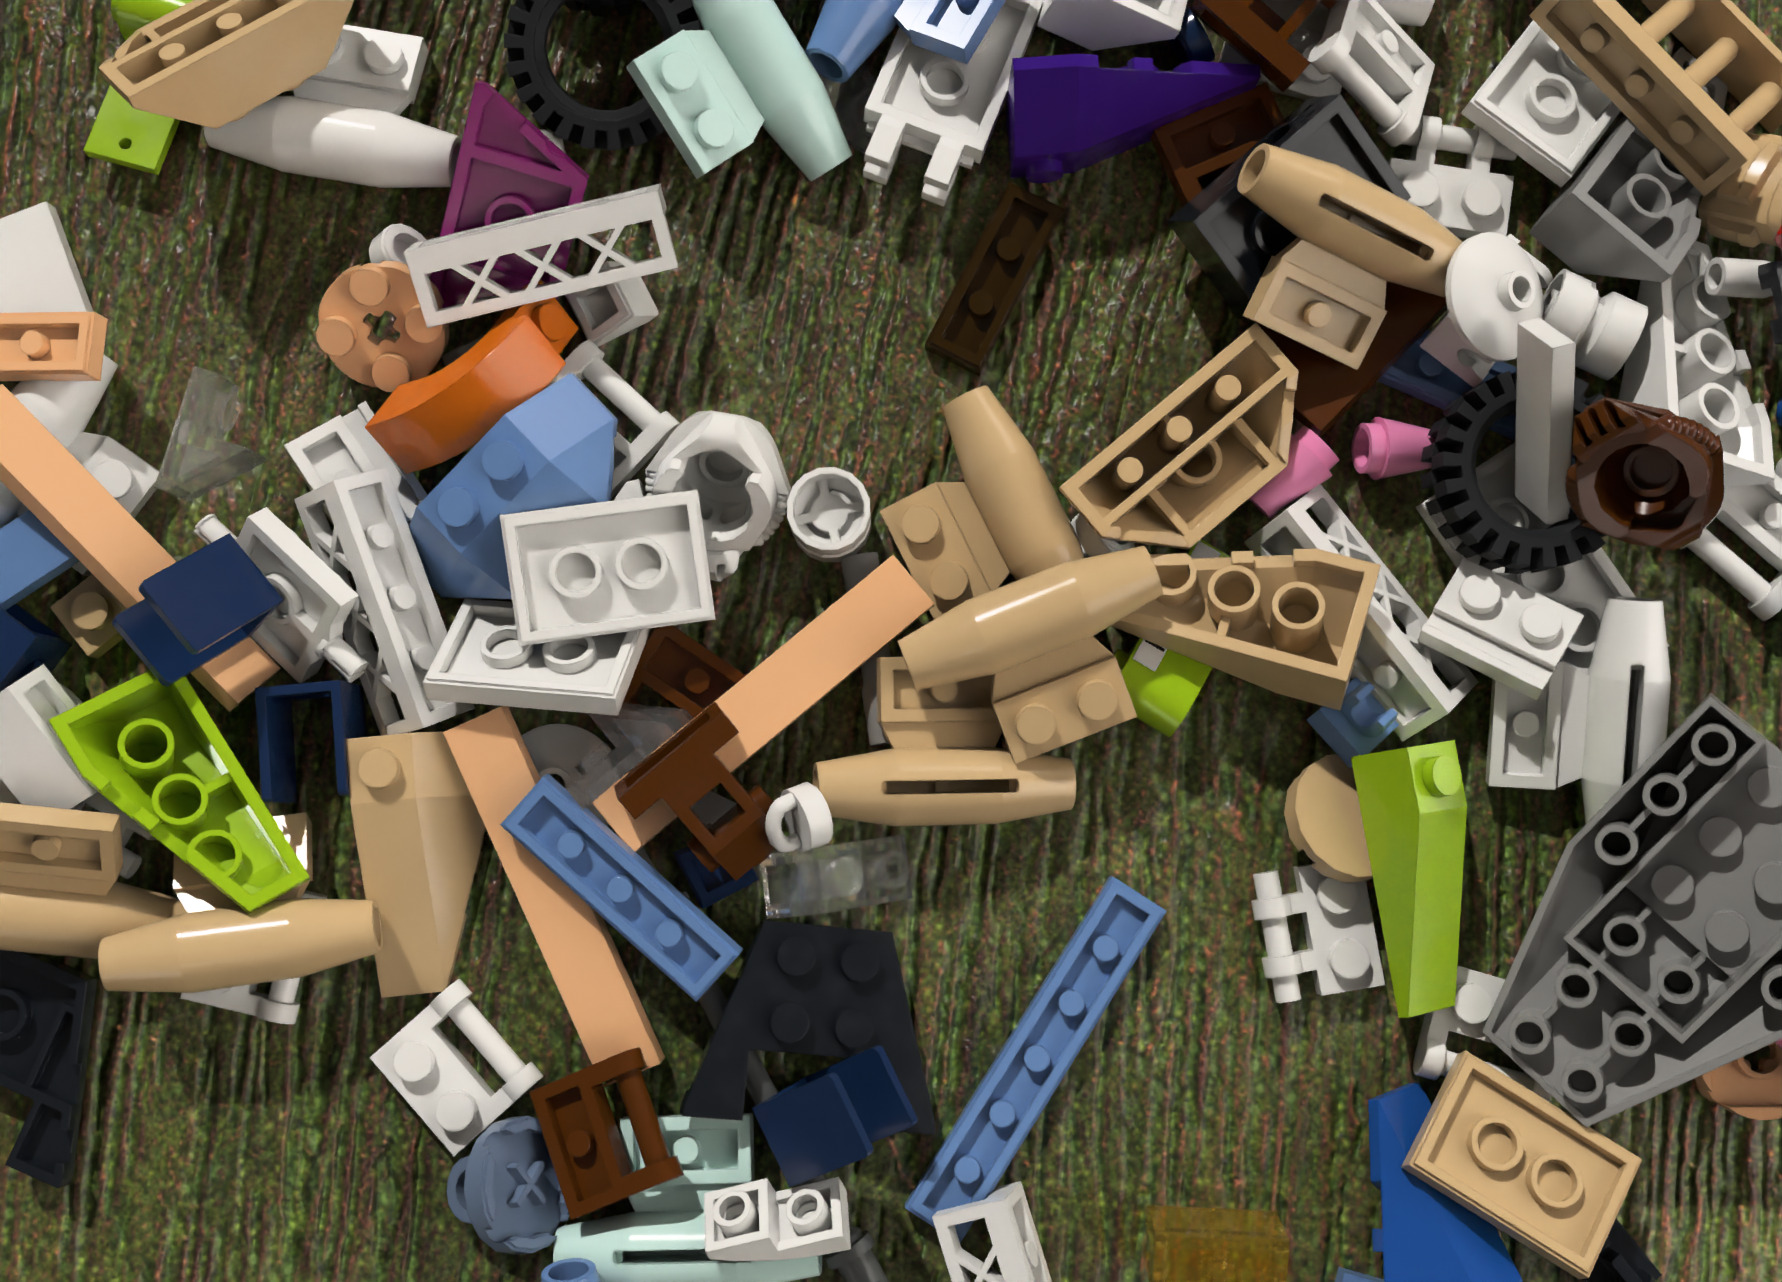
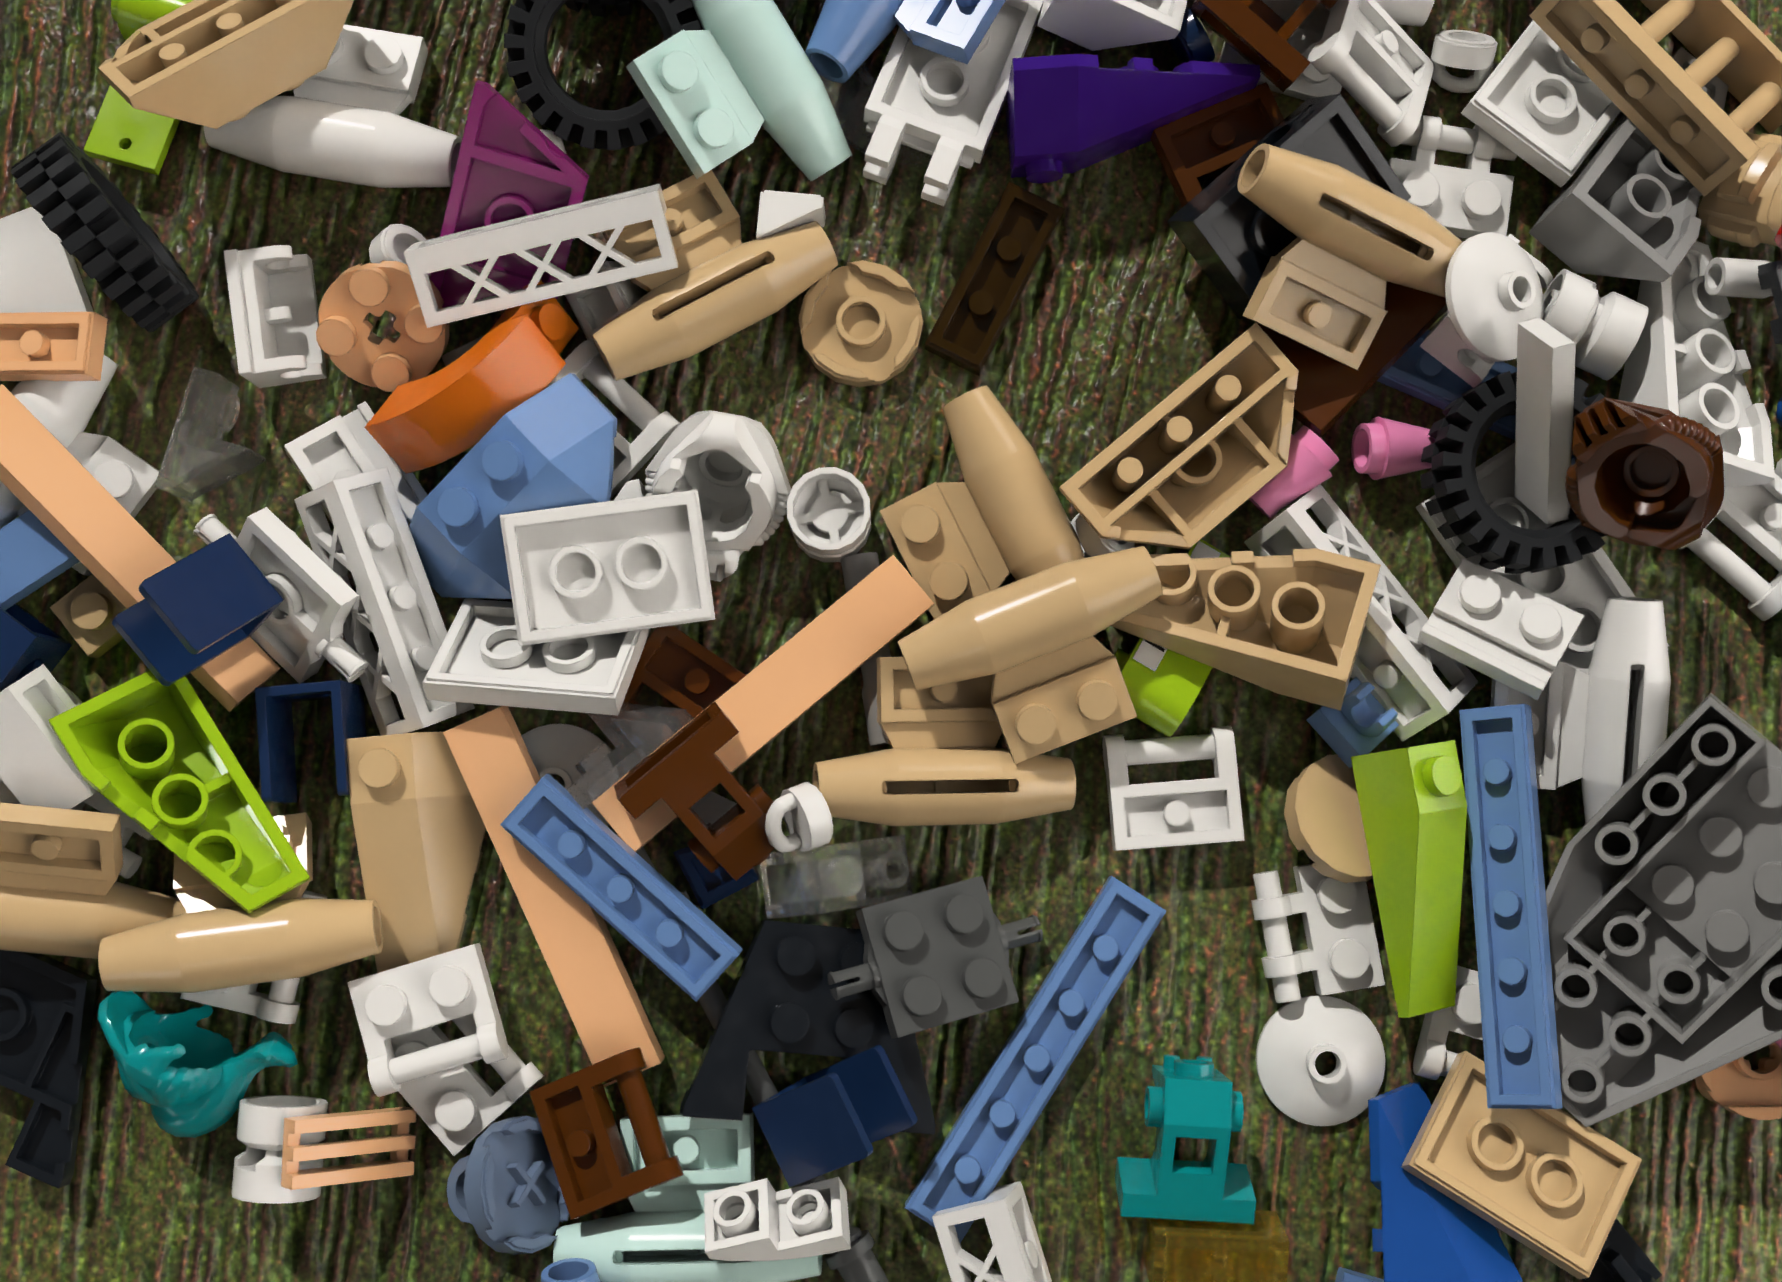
none -> black tyre [10,132,199,333]
none -> teal piece [97,991,298,1138]
none -> white hinge [224,245,327,388]
none -> white wheel [231,1095,328,1204]
none -> light nougat tile [281,1107,417,1190]
none -> white plate [347,943,508,1097]
none -> tan plate [592,170,838,381]
none -> white slope [756,190,826,239]
none -> tan tile [799,260,923,387]
none -> dark grey plate [828,876,1043,1039]
none -> white plate [1102,726,1245,851]
none -> teal tile [1115,1054,1257,1224]
none -> white dish [1255,995,1386,1126]
none -> white tile [1430,30,1498,93]
none -> medium blue tile [1459,704,1563,1109]

